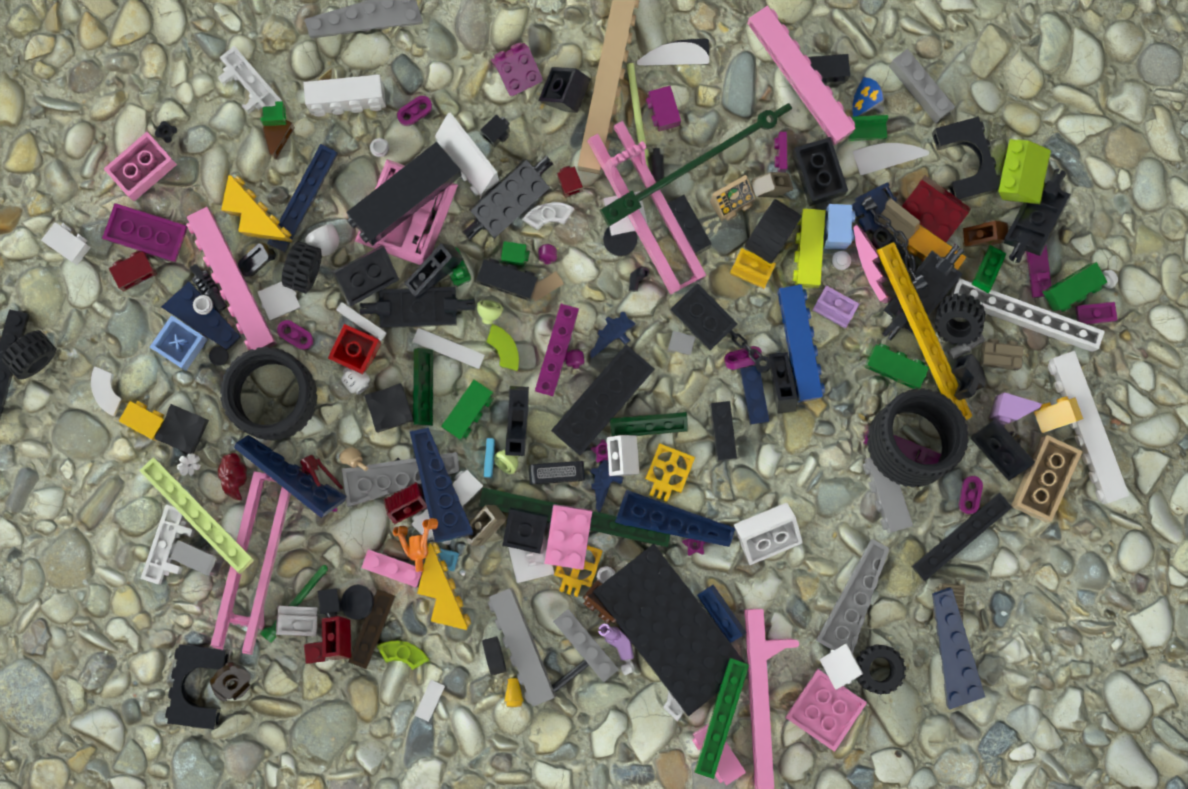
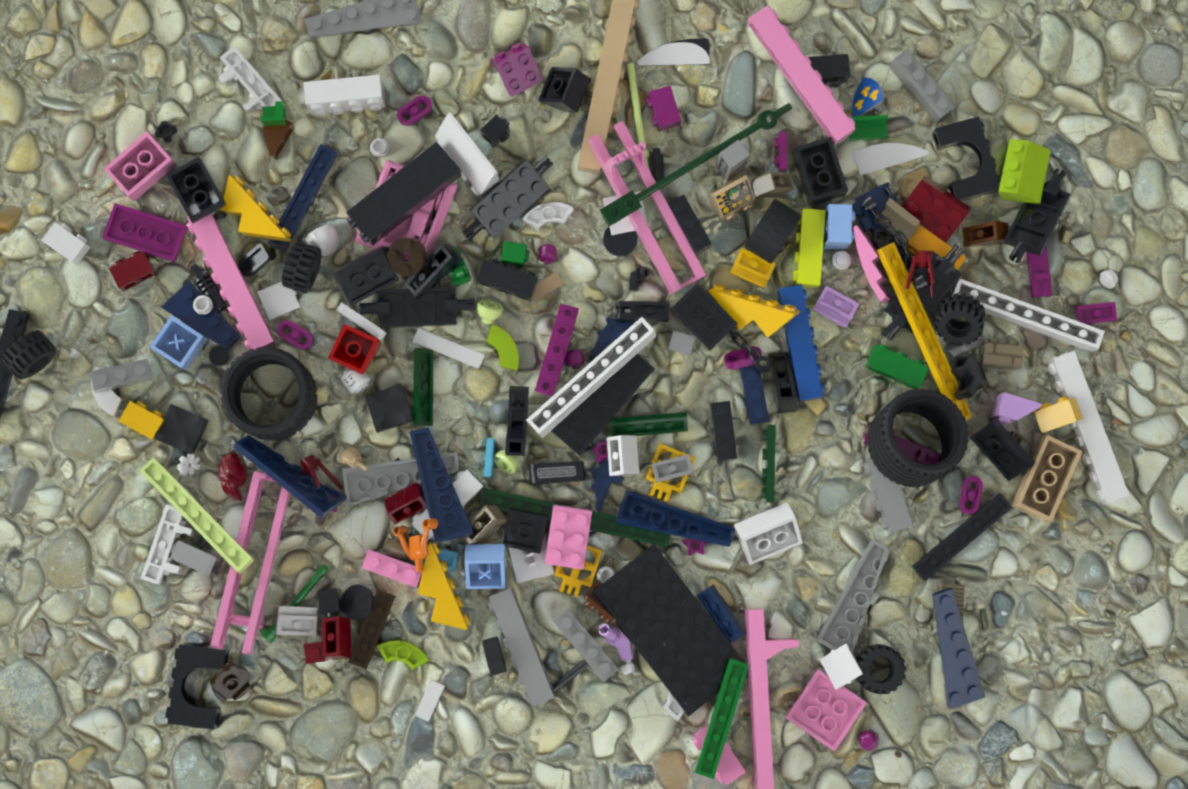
green brick [441,379,494,441] -> none
yellow cone [504,678,524,707] -> none
dark red brick [557,166,583,198] -> none
green tile [972,245,1007,293] -> none
green brick [1042,262,1107,312] -> none
none -> light grey brick [89,358,153,393]
none -> black slope [166,157,226,224]
none -> dark brown plate [387,237,426,276]
none -> light blue brick [464,544,506,589]
none -> white brick [526,317,656,438]
none -> black plate [615,301,669,323]
none -> light grey plate [651,454,694,483]
none -> yellow slope [708,284,800,337]
none -> light grey brick [715,140,750,182]
none -> dark green plate [761,425,776,503]
none -> magenta piece [858,729,880,751]
none -> dark red plant [905,250,934,298]

